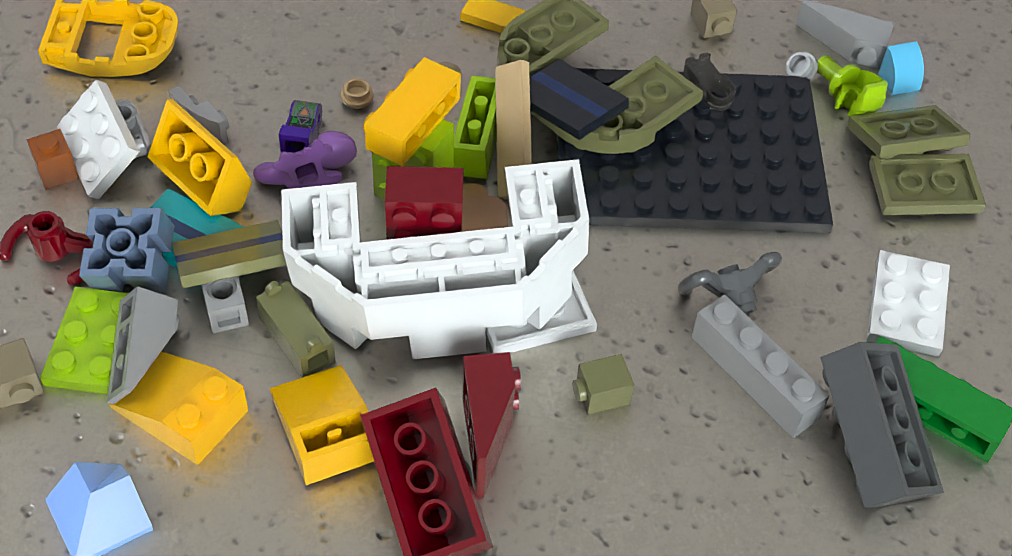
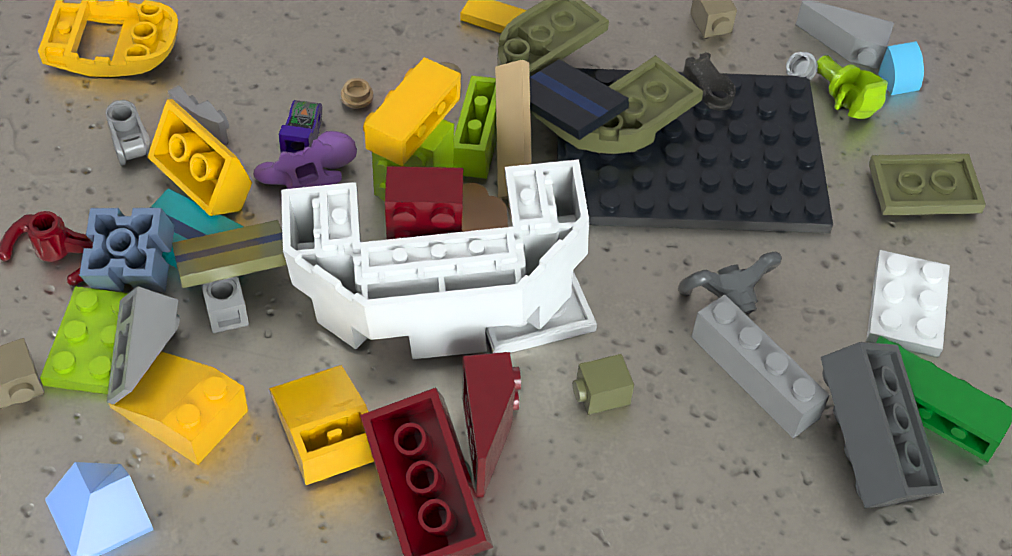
dark orange brick [26,129,79,190] -> none
white plate [57,79,140,199] -> none
olive brick [256,281,336,377] -> none
olive plate [847,105,971,159] -> none

